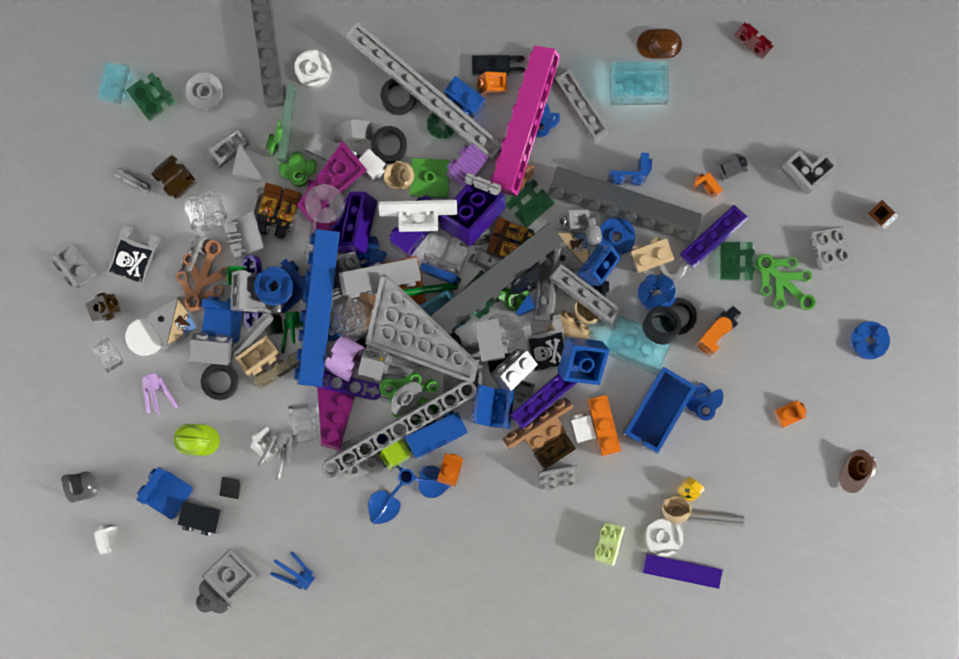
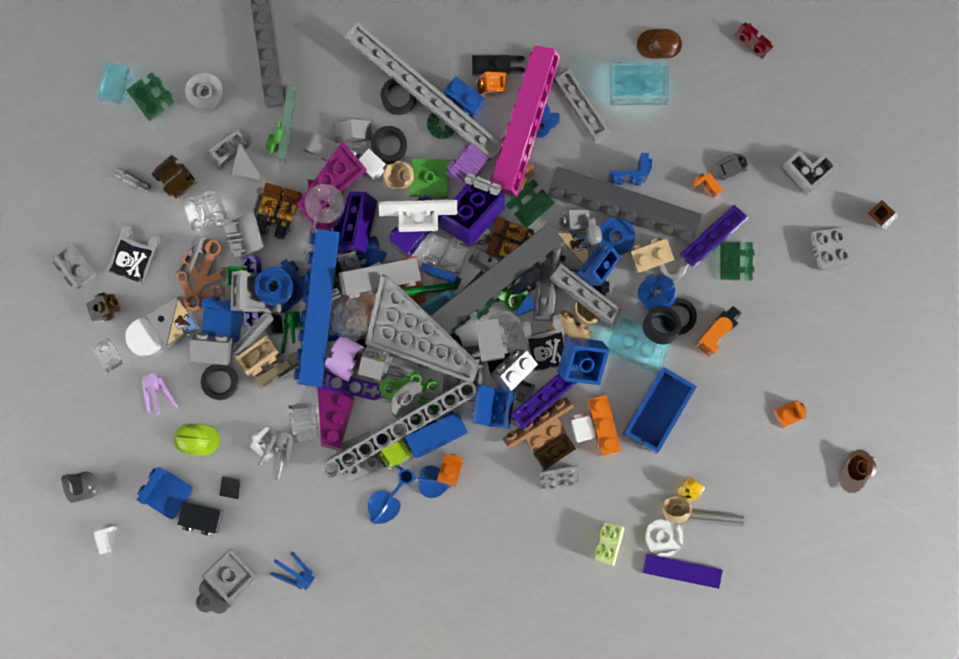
bright green plate [279,151,316,187] -> none
white tile [293,50,331,88] -> none
blue plate [686,383,724,421] -> none
bright green plant [755,254,816,310] -> none
blue plate [850,321,890,360] -> none

